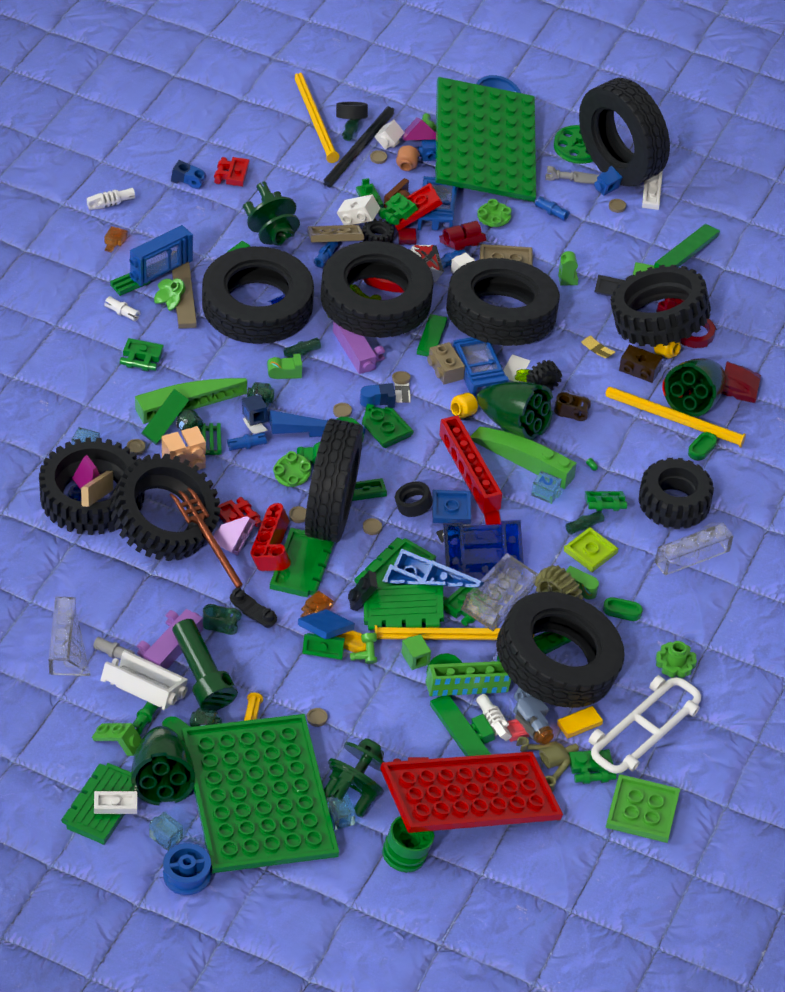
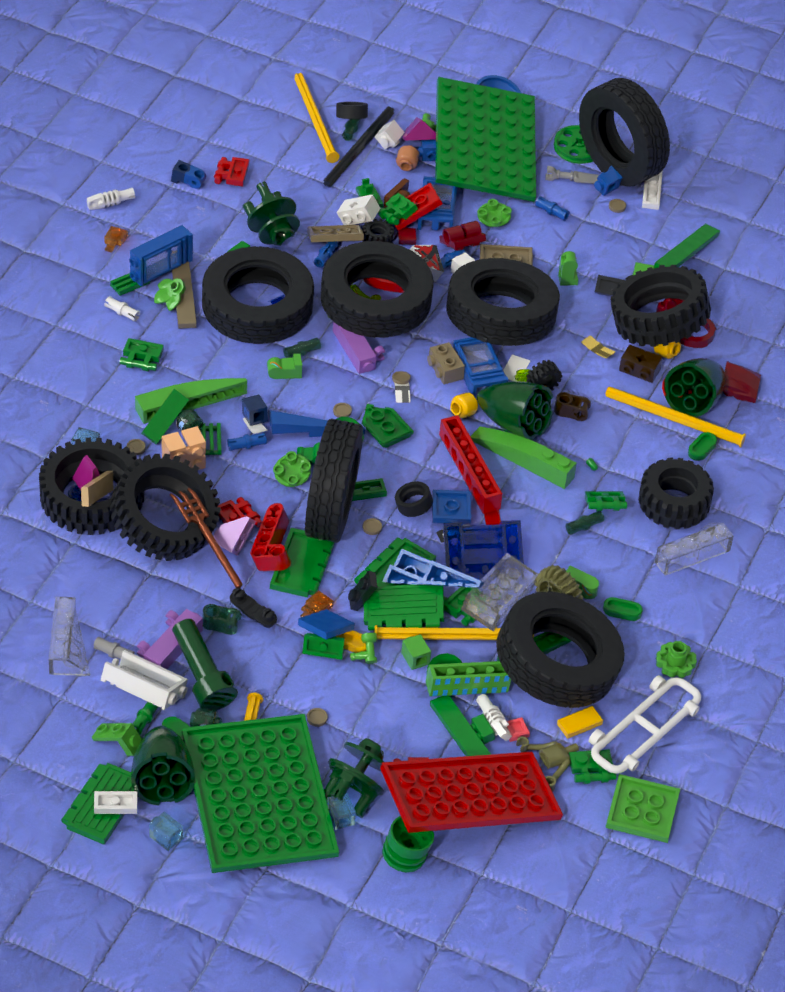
blue wheel [163,843,211,895] -> none
clear green head [247,382,275,407] -> none
dark tan piece [289,506,306,523] -> none
leg [360,383,396,408] -> none
dark tan piece [370,150,387,164] -> none
green tile [417,314,447,357] -> none
sand blue plate [513,687,554,745] -> none
clear light blue brick [531,471,563,504] -> none
lime tile [563,527,619,572] -> none

